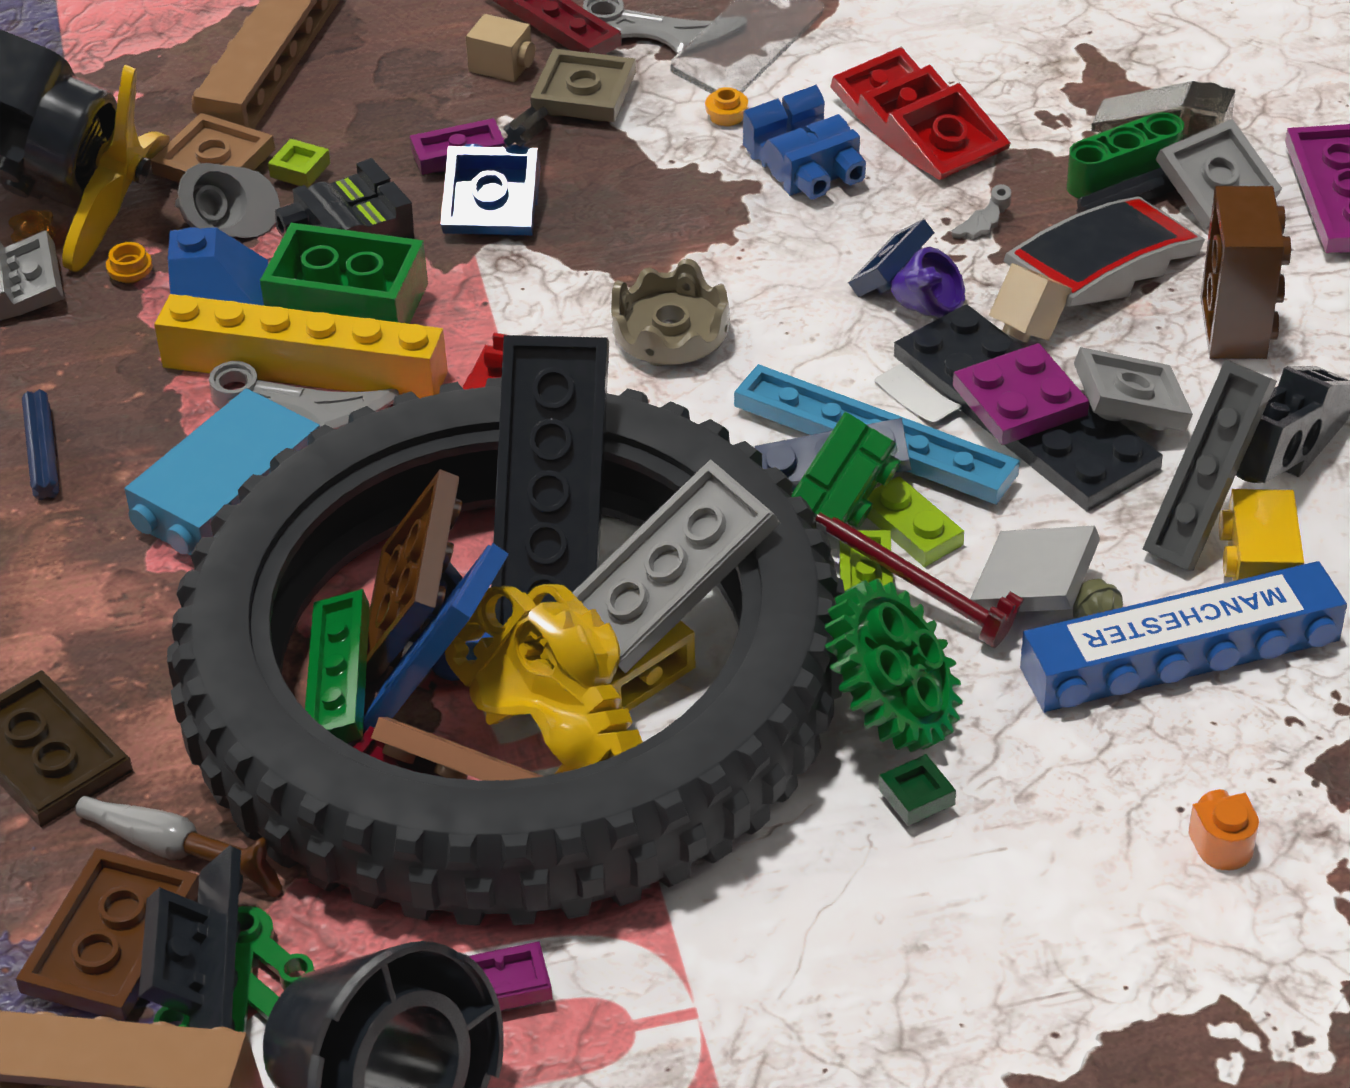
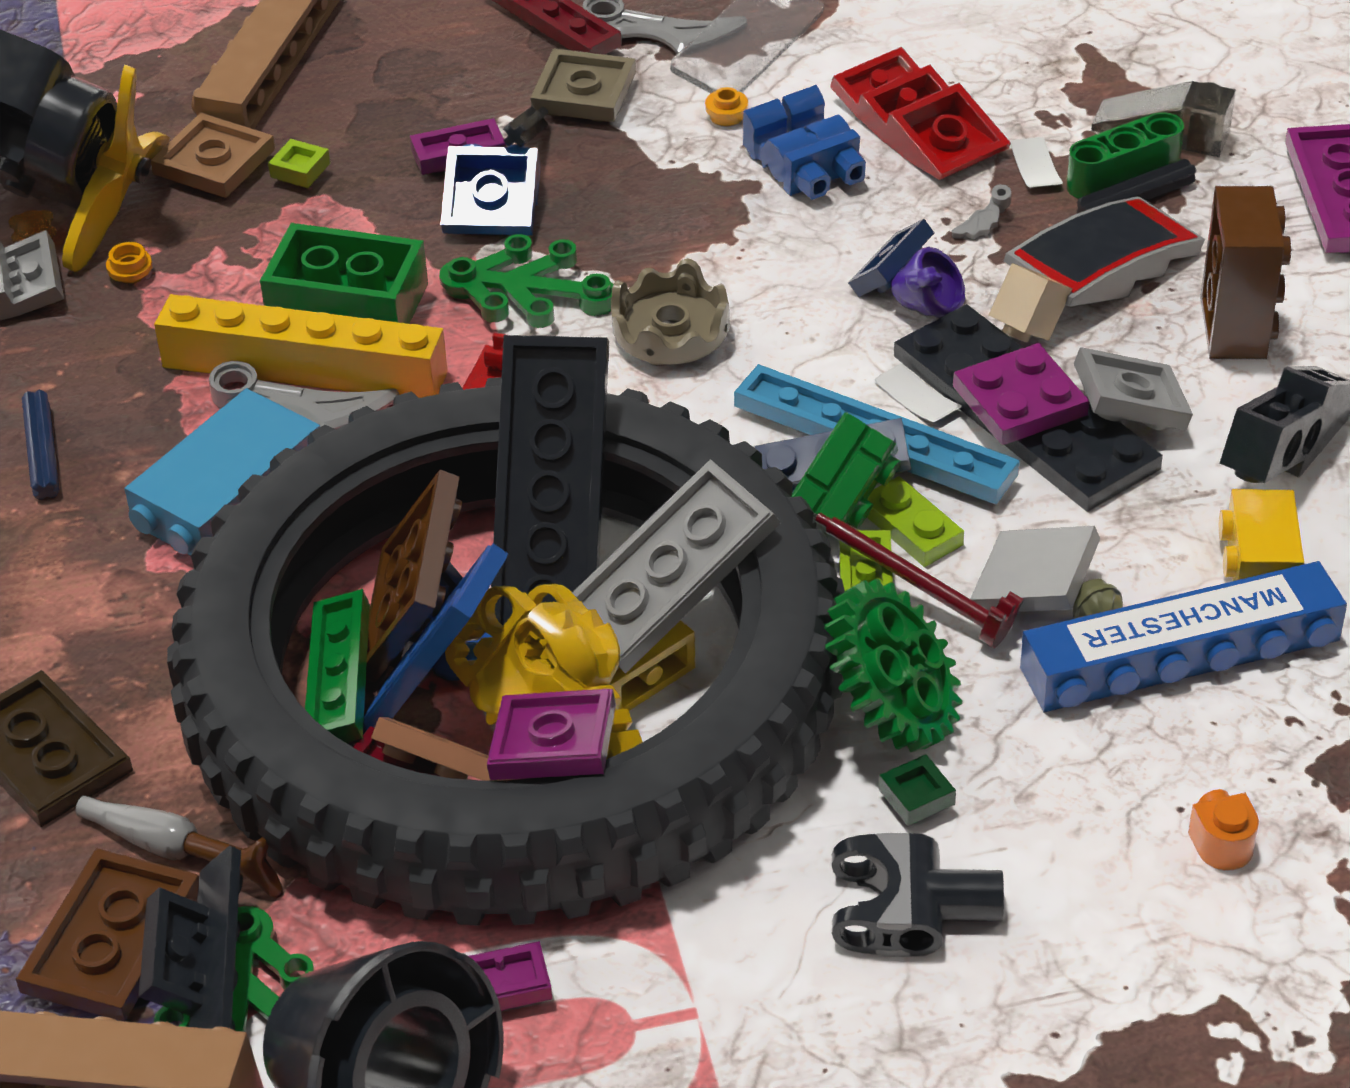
blue slope [168,227,269,306] -> none
light grey piece [175,163,280,238] -> none
black hips [275,158,415,239] -> none
tan brick [466,14,535,82] -> none
dark grey plate [1142,359,1277,571] -> none
light grey plate [1156,119,1283,230] -> none
none -> green plant [439,234,614,328]
none -> magenta plate [487,688,616,780]
none -> black connector [831,833,1004,957]
none -> white sticker [1010,137,1063,188]

